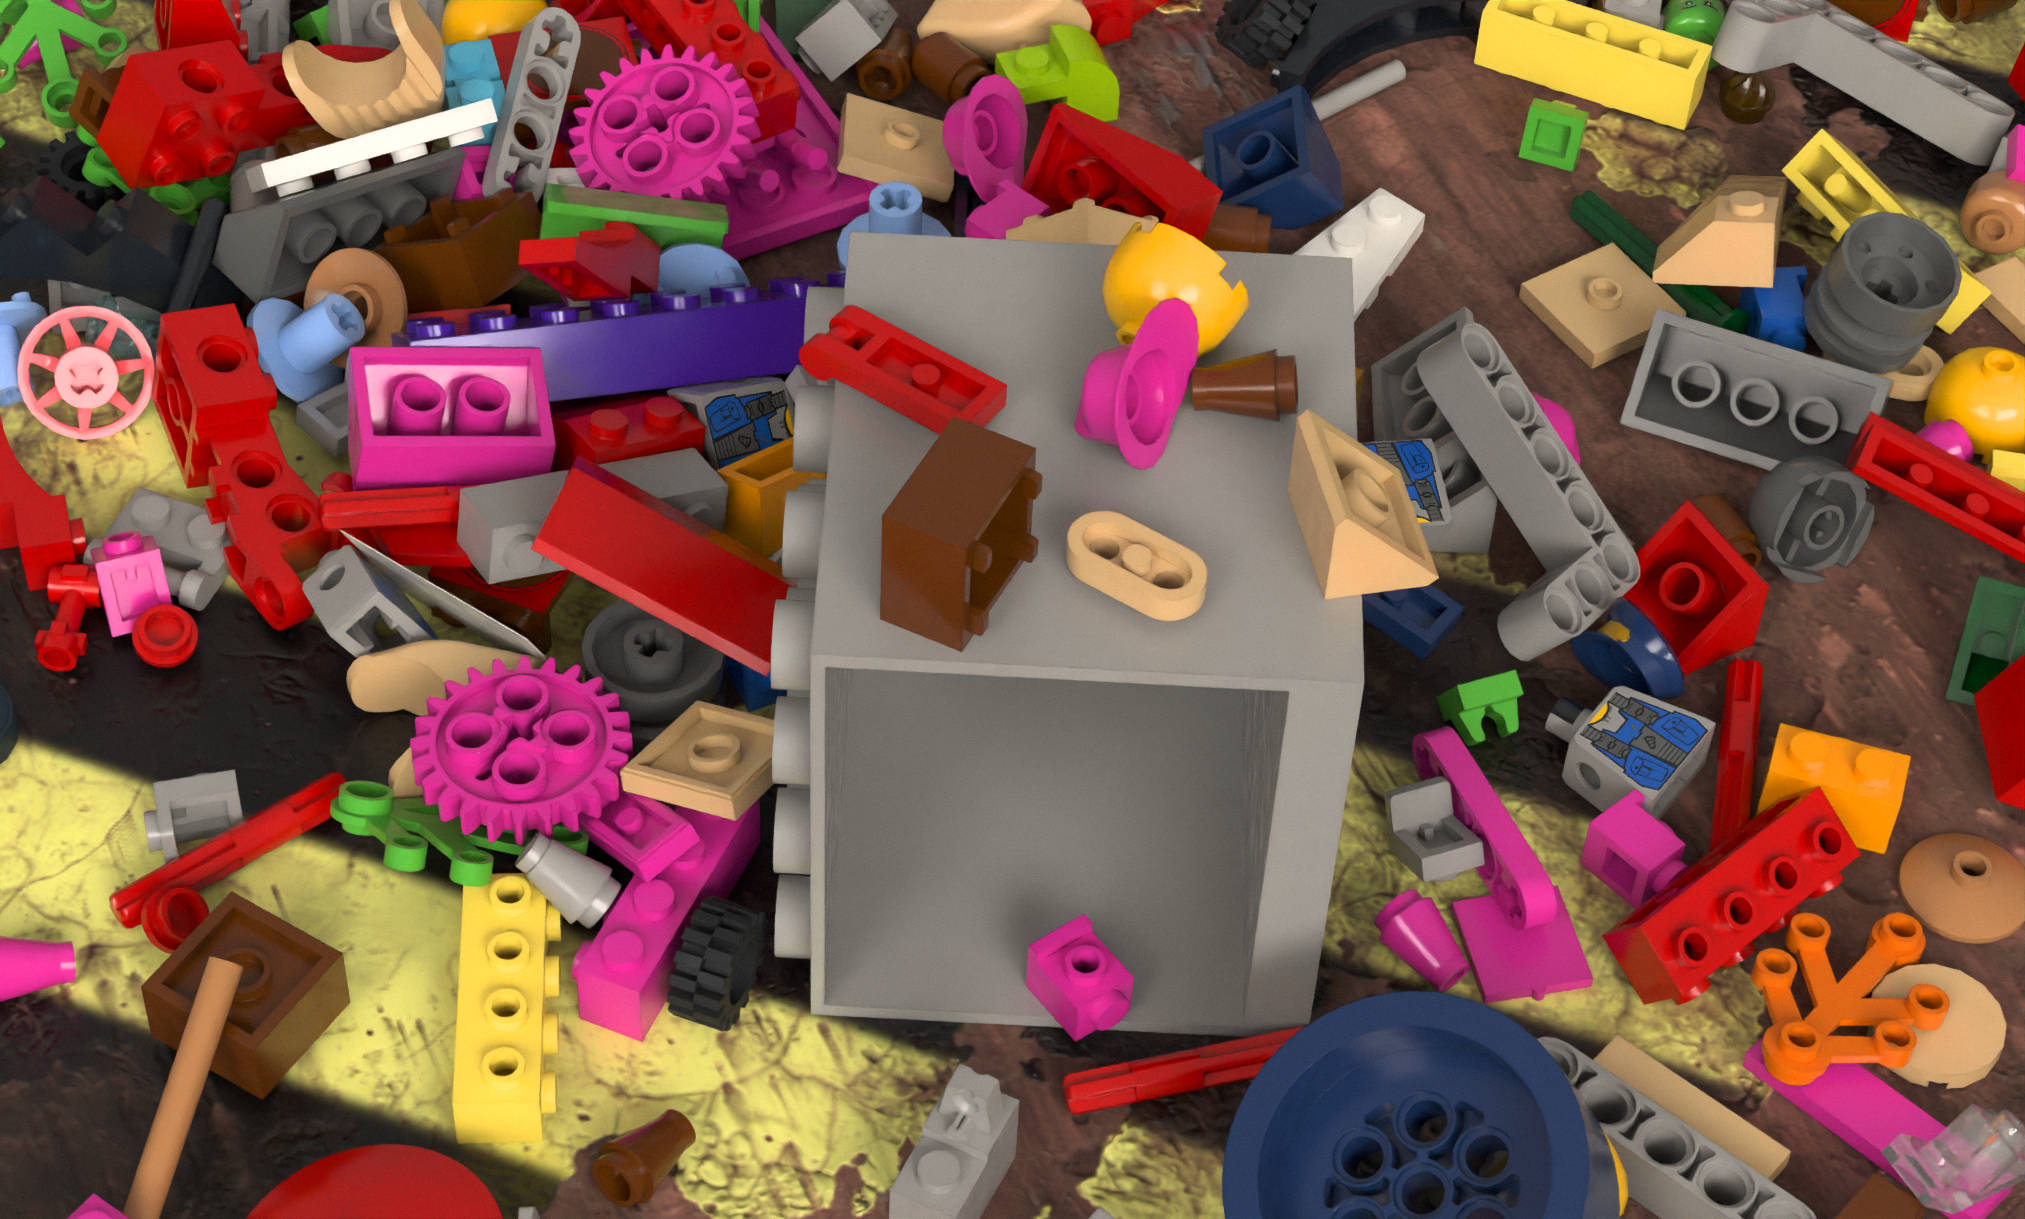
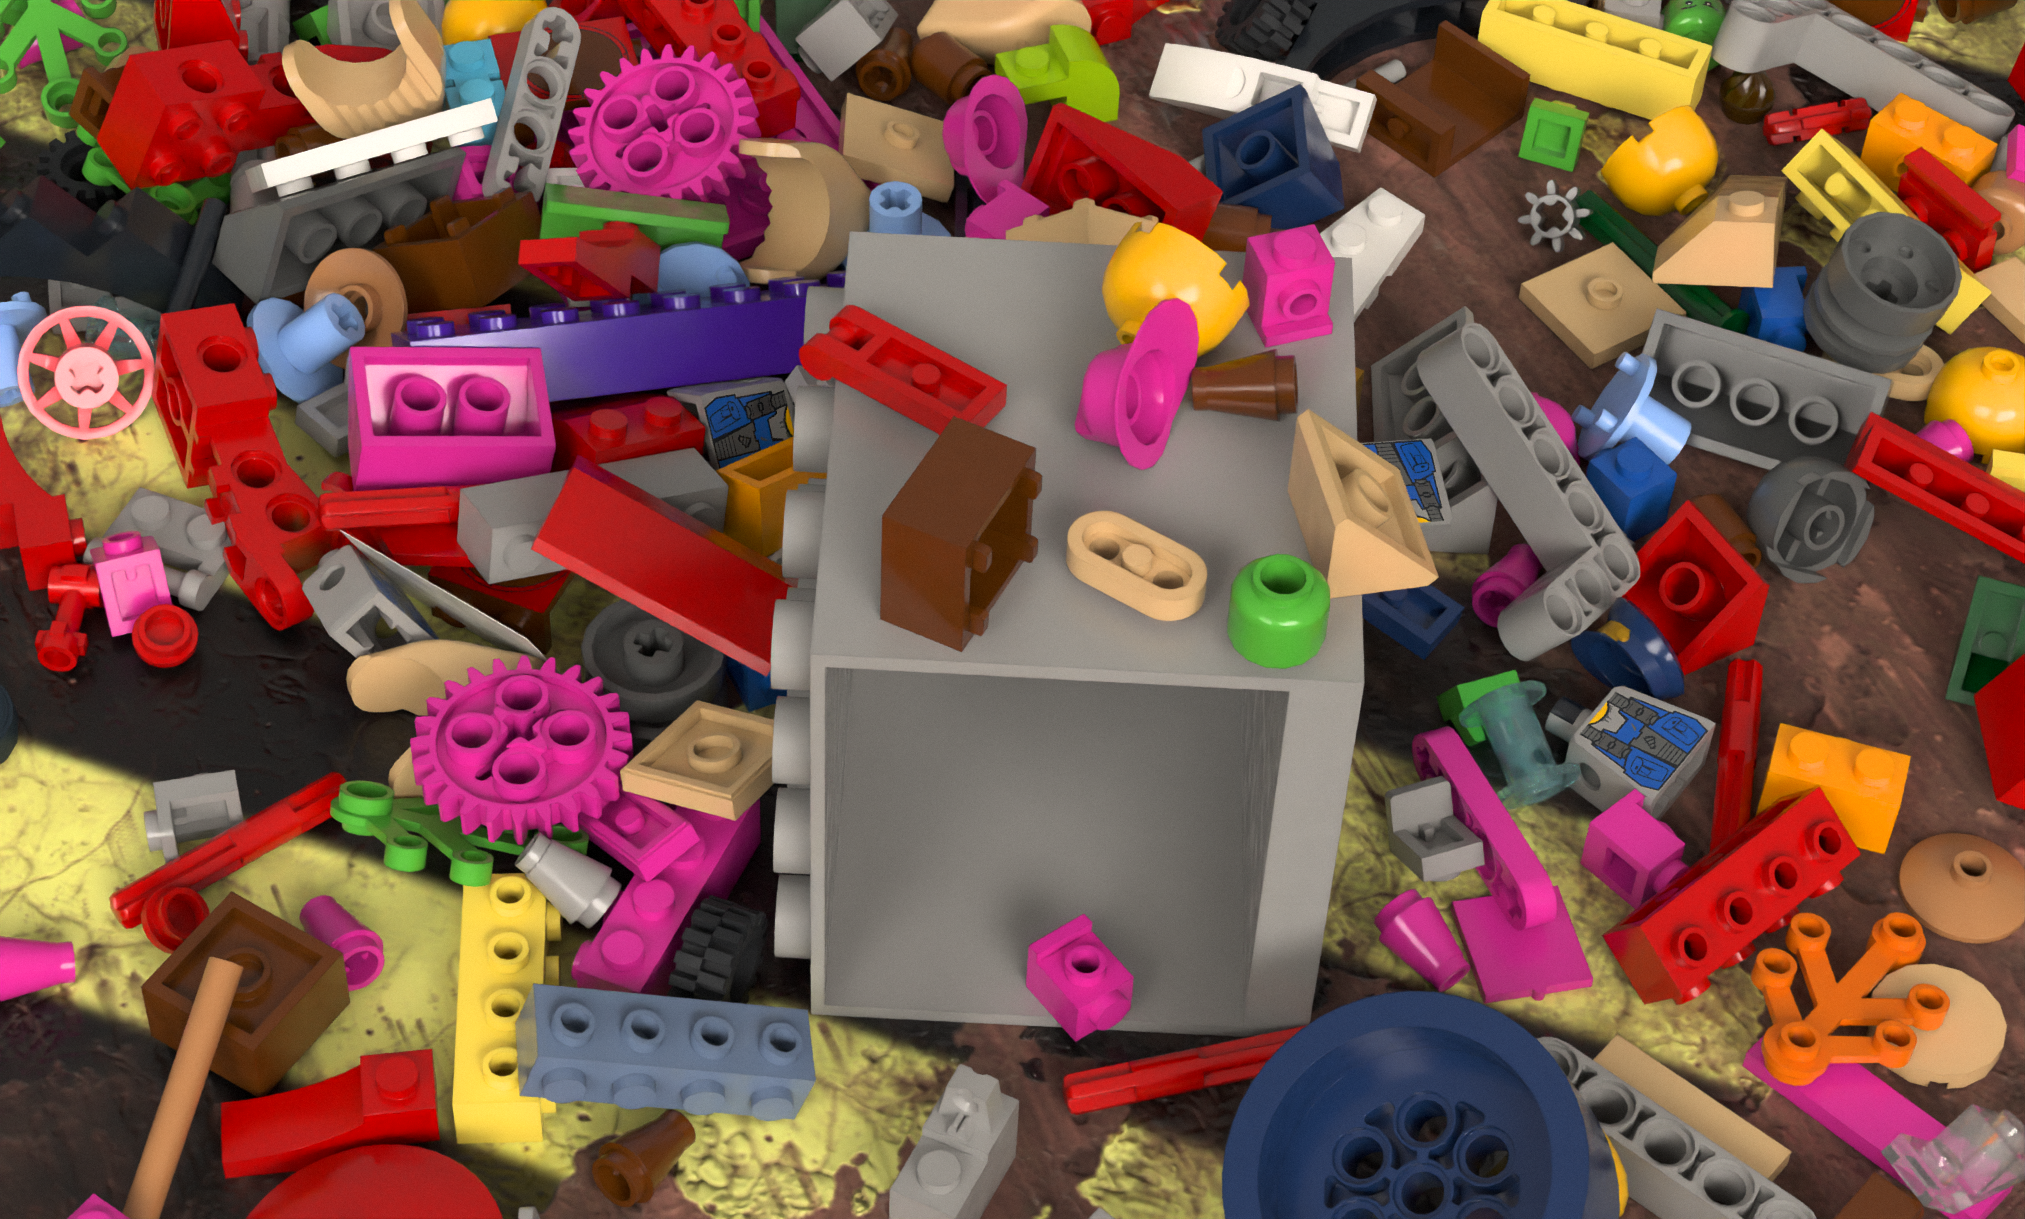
none -> red slope [221,1049,440,1179]
none -> dark pink cone [299,895,385,991]
none -> sand blue brick [515,983,816,1121]
none -> tan animal [739,138,871,284]
none -> white slope [1149,43,1377,153]
none -> bright green head [1227,554,1330,669]
none -> dark pink brick [1242,224,1335,348]
none -> reddish brown panel [1355,20,1530,178]
none -> clear light blue hose [1459,680,1581,810]
none -> dark pink cone [1472,544,1543,628]
none -> gear [1518,180,1593,252]
none -> light blue piece [1571,352,1692,465]
none -> blue brick [1586,437,1677,542]
none -> yellow cylinder [1601,105,1718,216]
none -> red axle [1762,97,1872,146]
none -> light orange brick [1860,93,1998,192]
none -> red plate [1897,147,2002,274]

